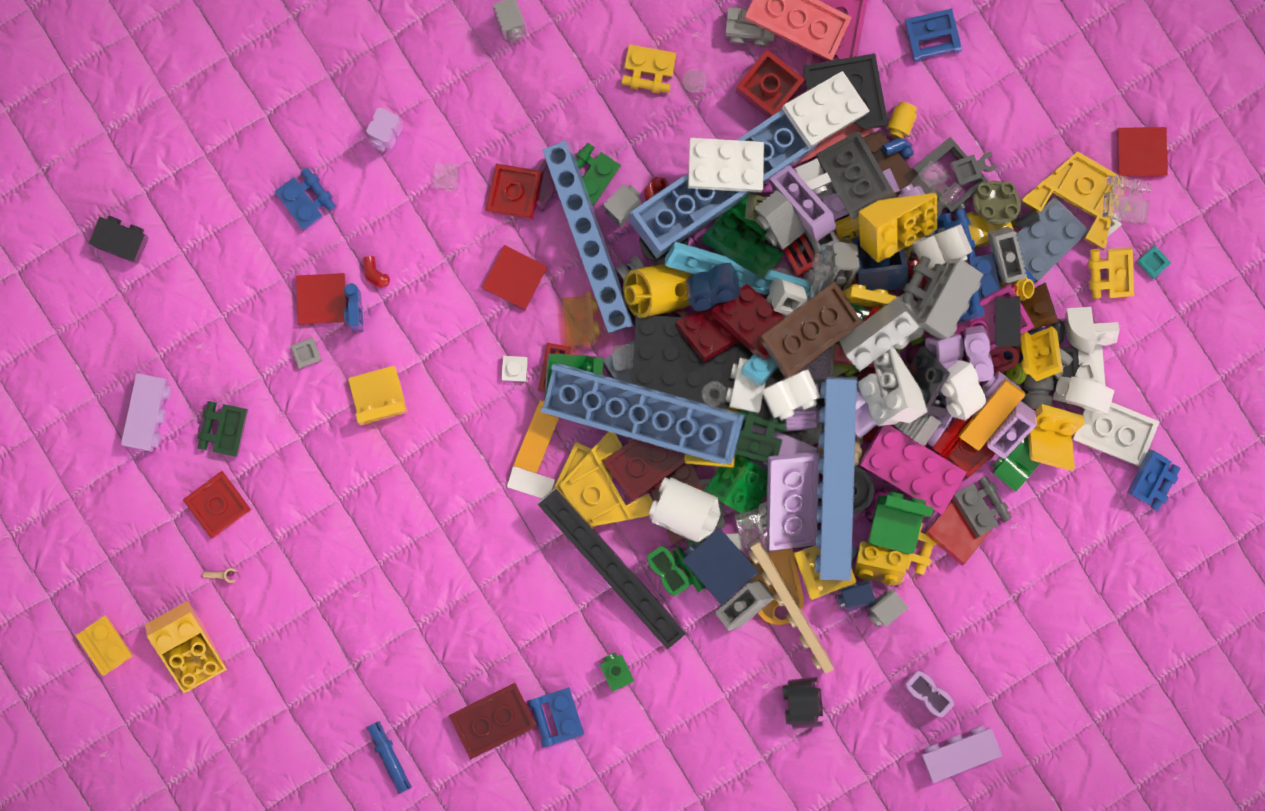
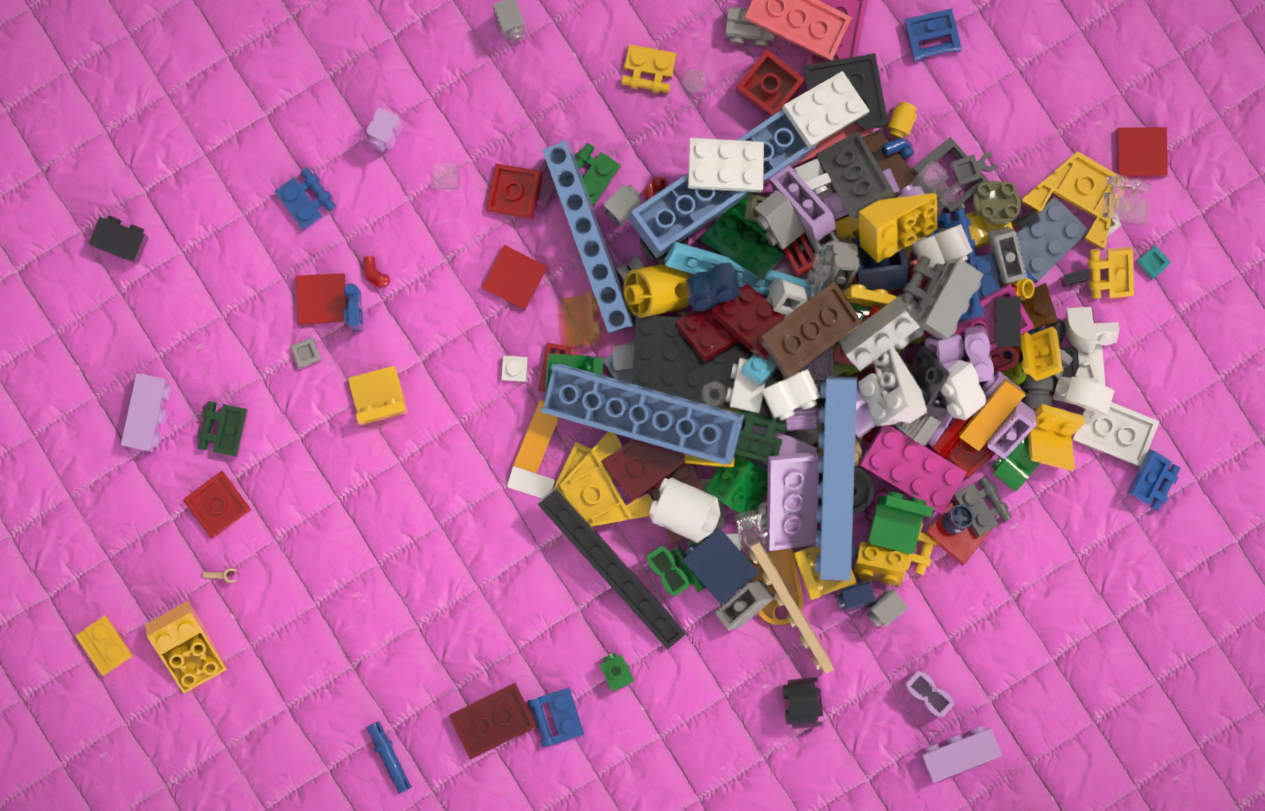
none -> dark blue wheel [942,504,974,534]
none -> black tile [1060,269,1090,287]

